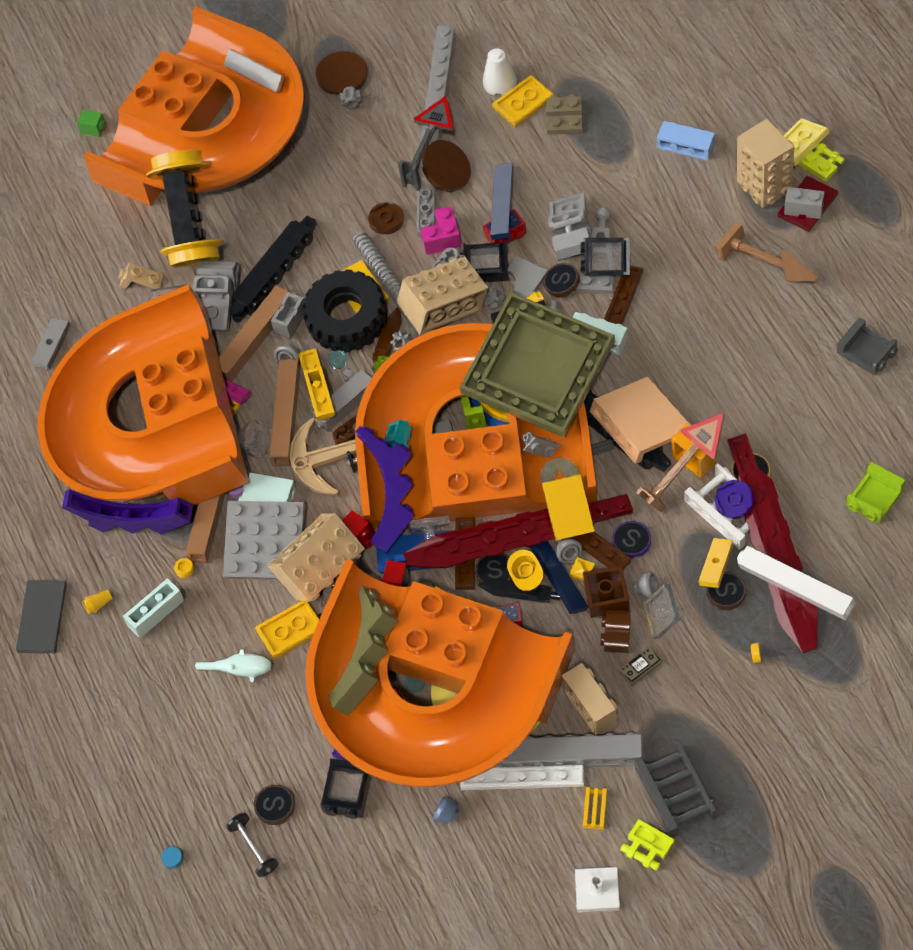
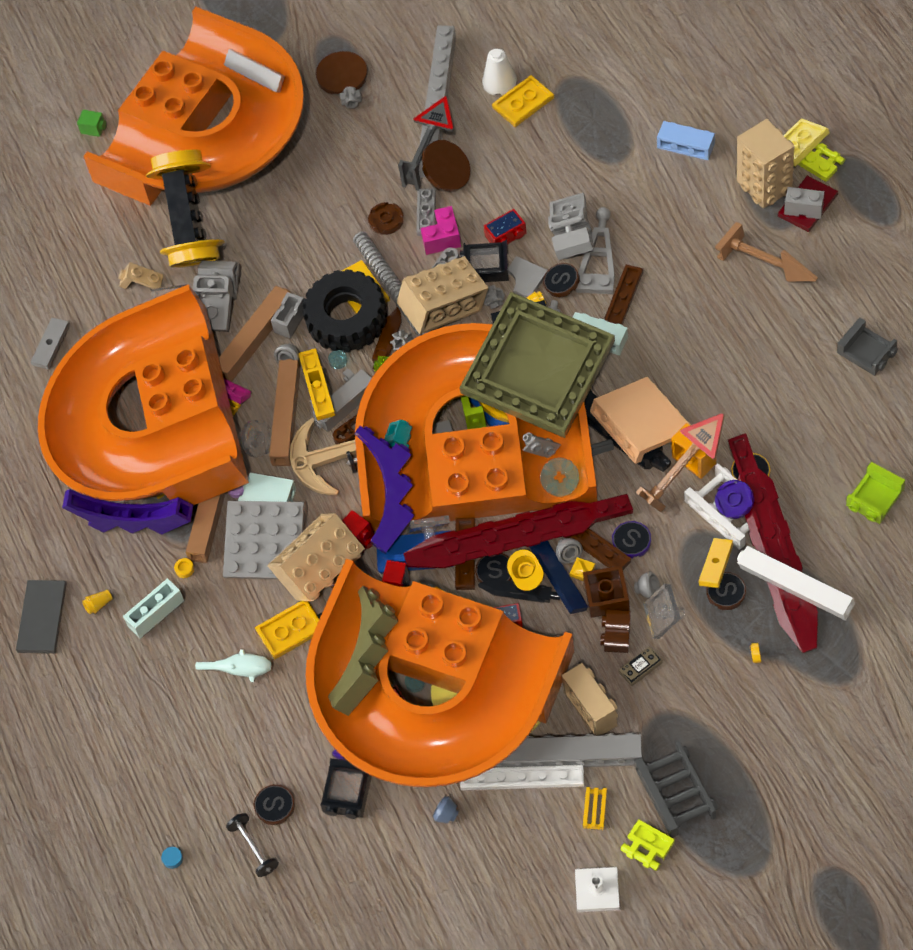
black hinge [230,216,317,322] -> none
tile [490,163,514,240] -> none
yellow tile [542,474,594,541] -> none
dark tan plate [546,94,583,135] -> none
window [580,238,630,275] -> none

